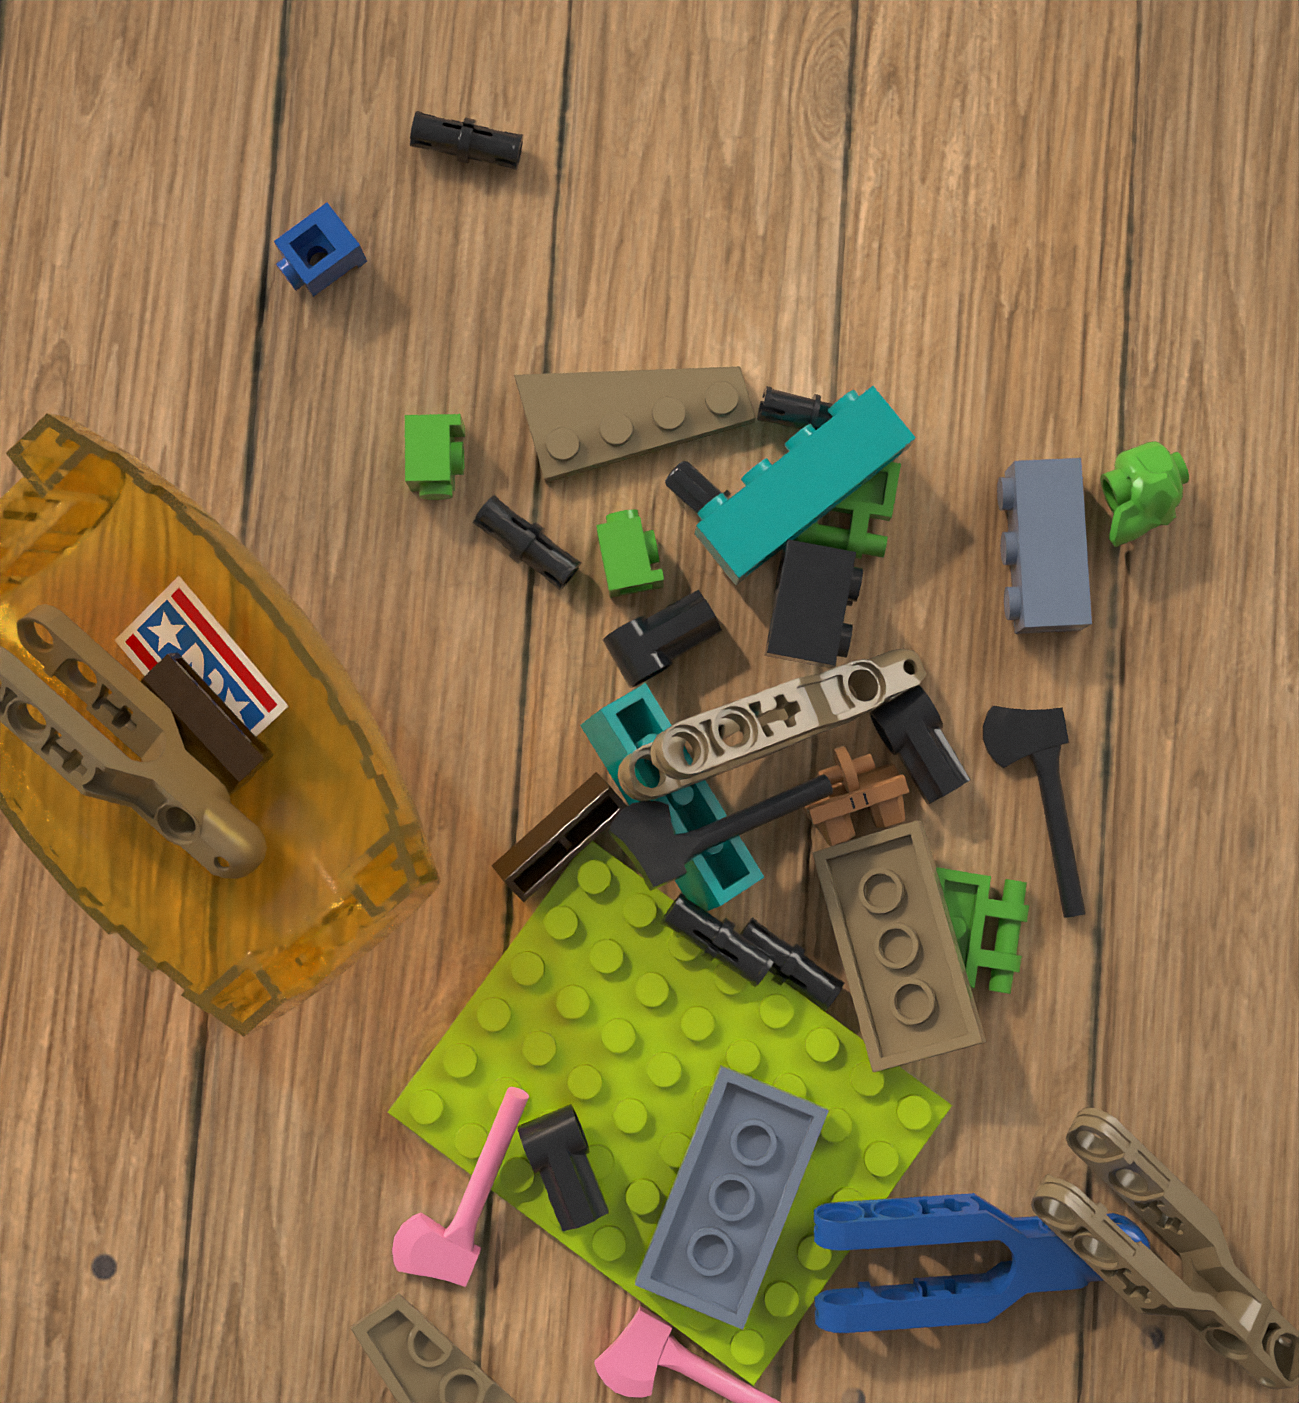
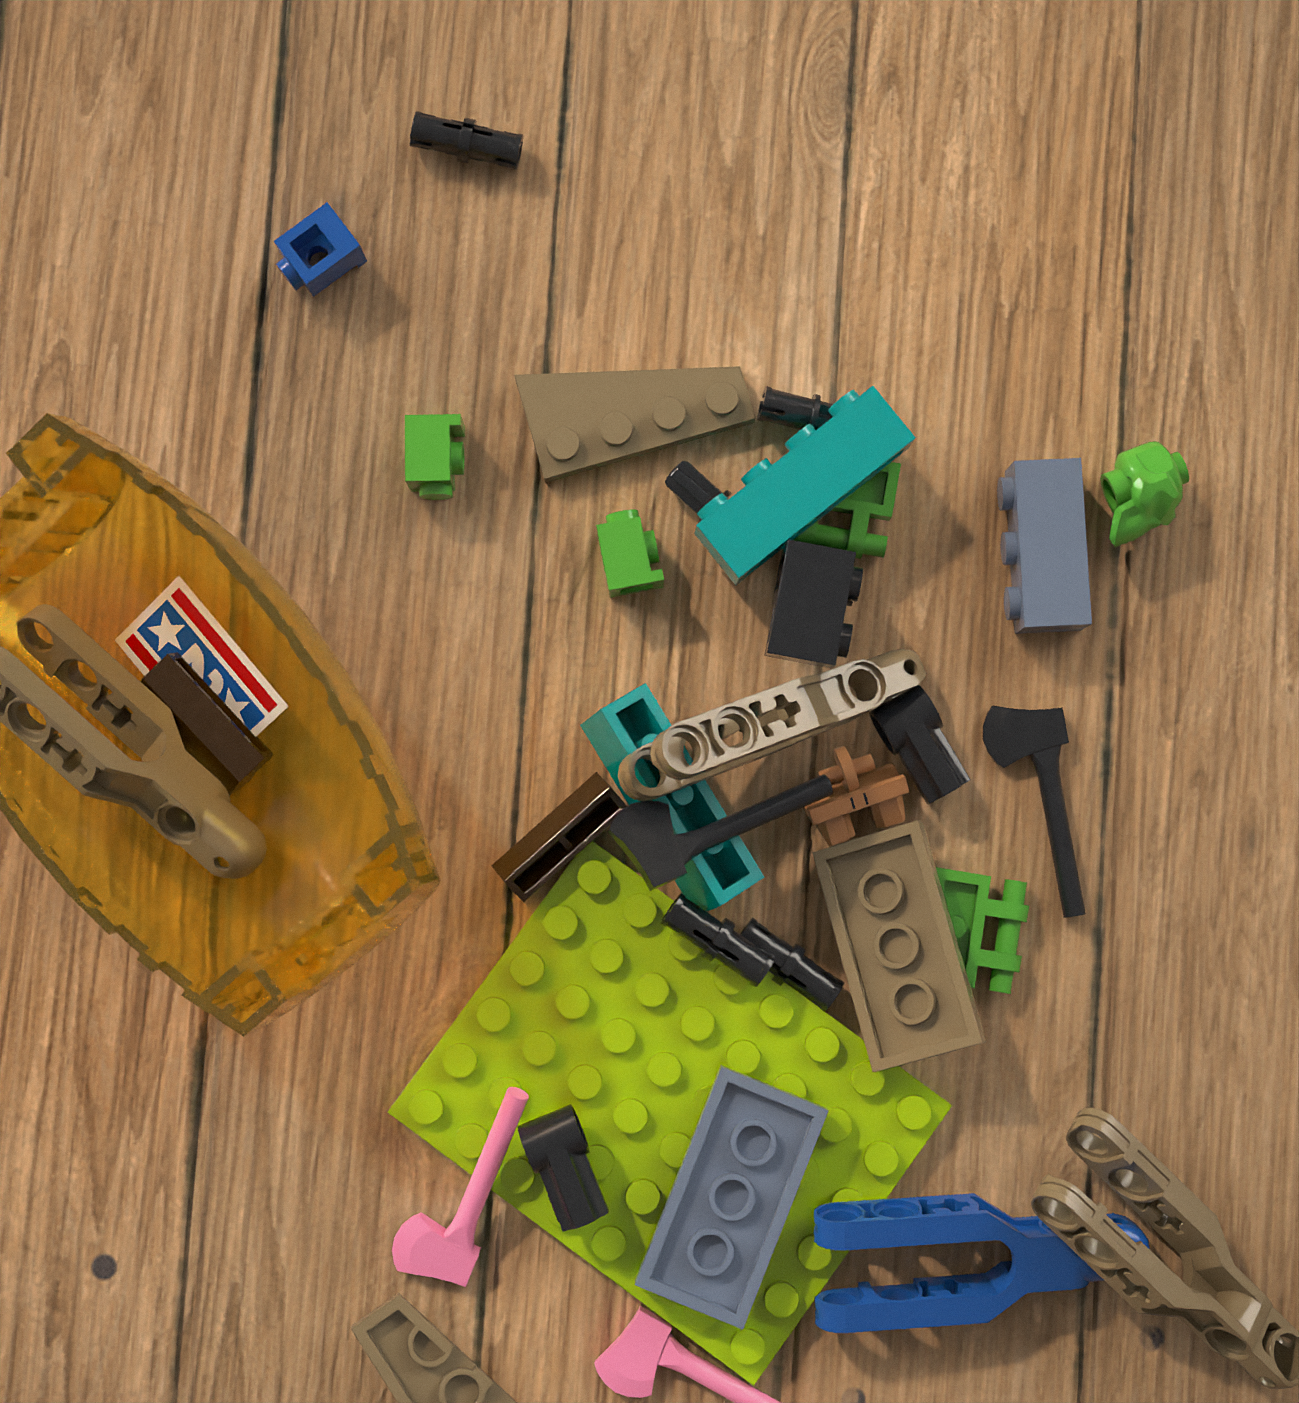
black pin [473,495,581,590] -> none
black piece [603,590,722,688] -> none

